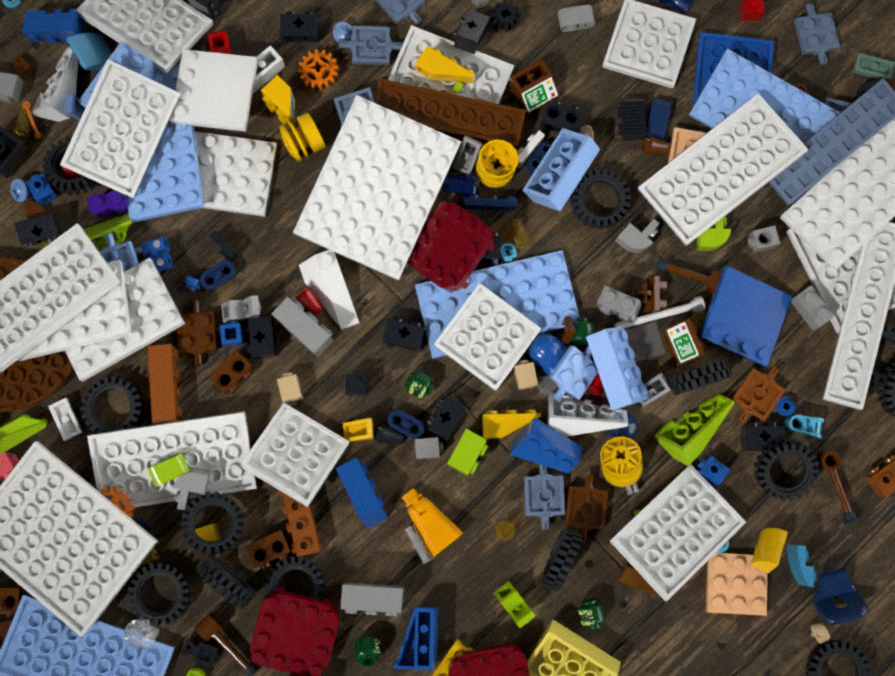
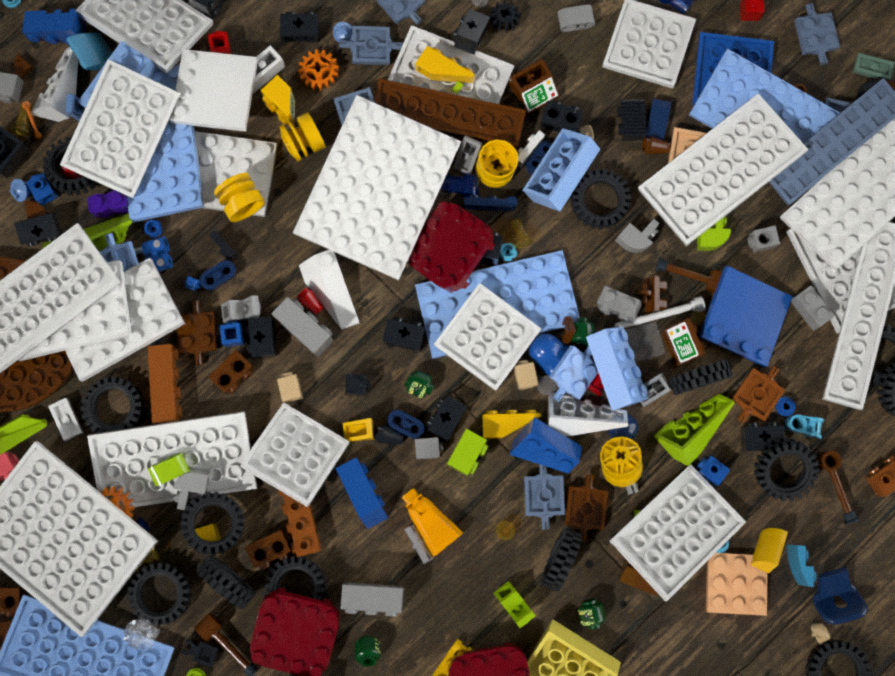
blue wedge [393,606,438,670] -> none
none -> blue plate [144,220,163,238]
none -> yellow wheel [214,173,265,222]

